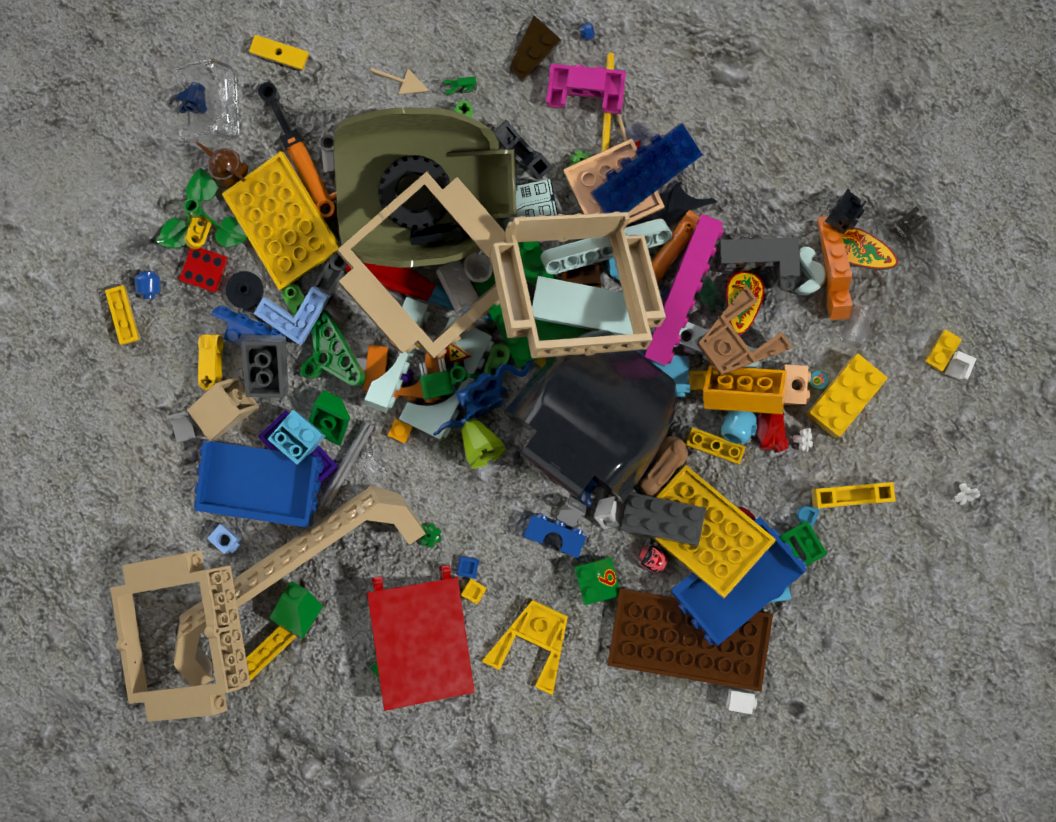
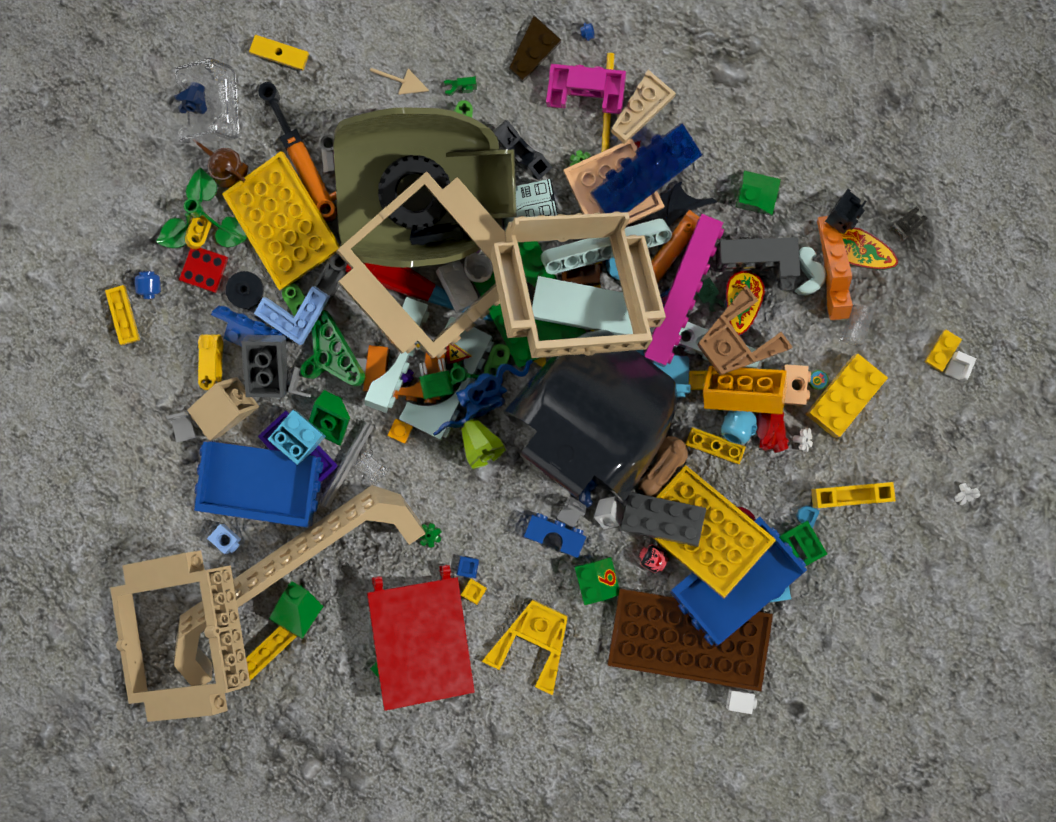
none -> light grey bracket [287,367,314,399]
none -> tan wing [611,70,676,144]
none -> green slope [735,170,781,216]

